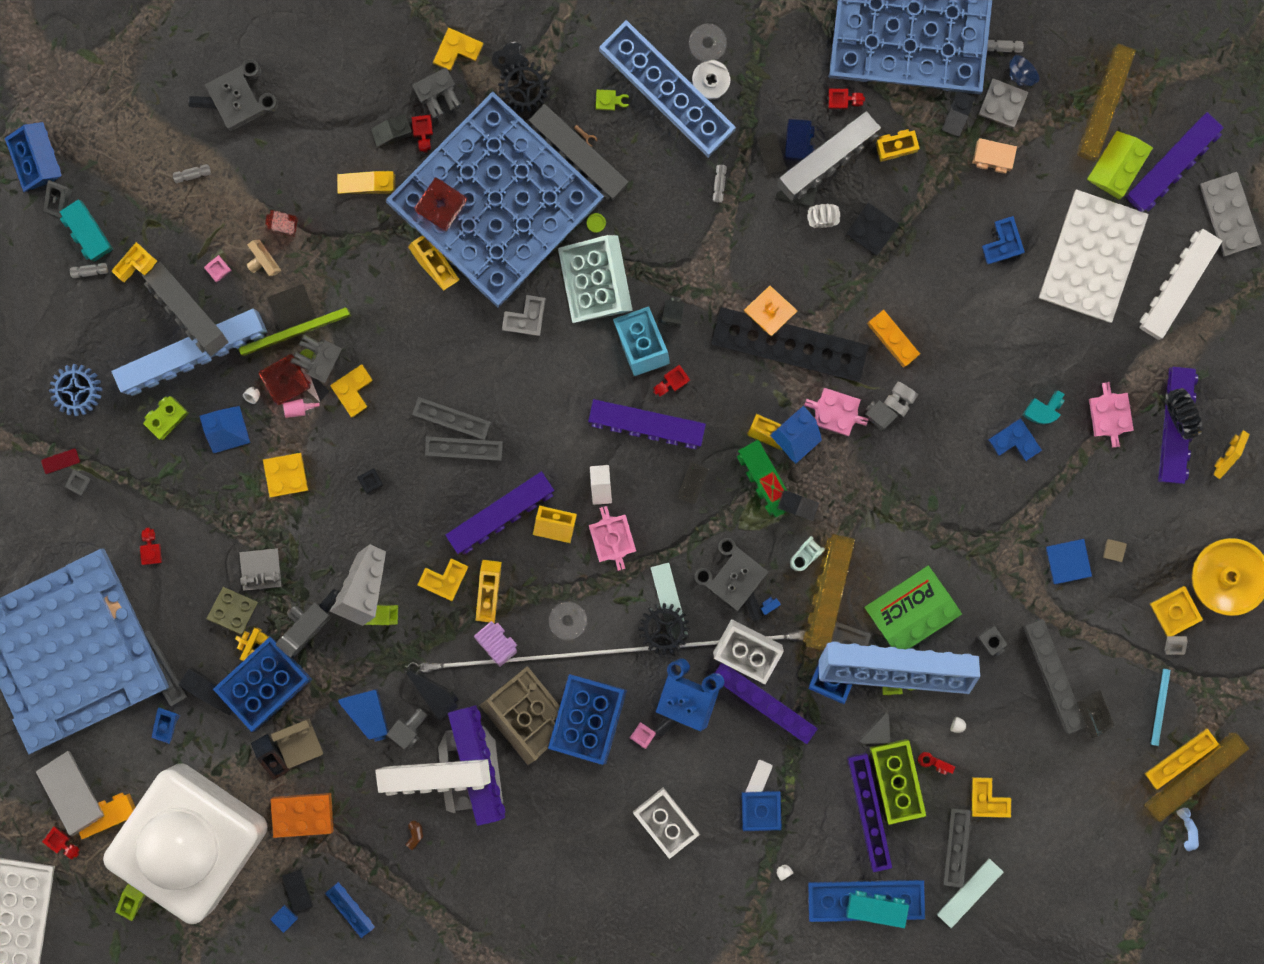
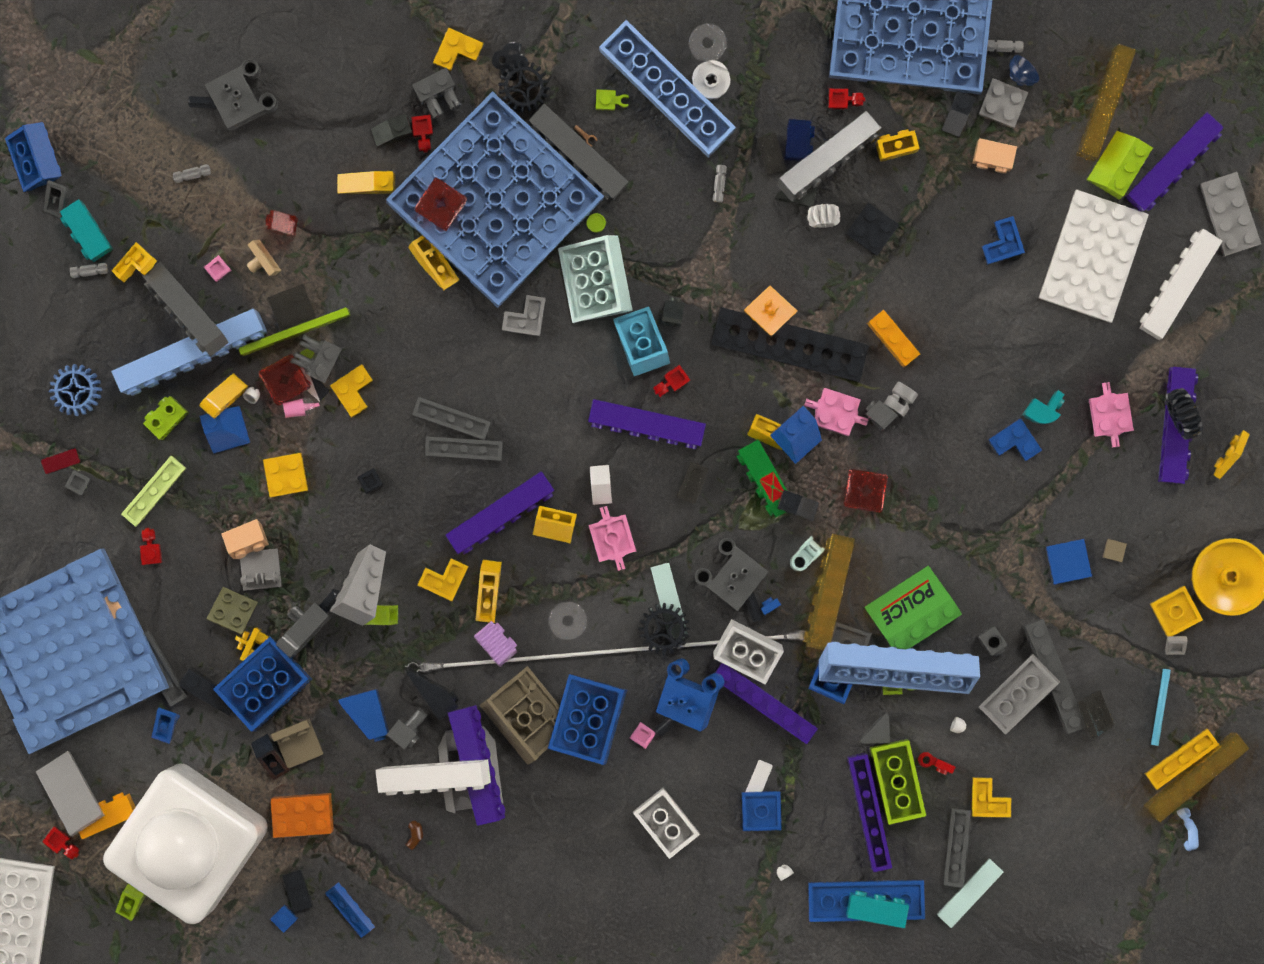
none -> yellowish green plate [121,456,186,527]
none -> yellow beam [199,373,248,419]
none -> light nougat brick [222,519,269,559]
none -> clear red brick [844,469,888,513]
none -> light grey plate [979,654,1060,735]

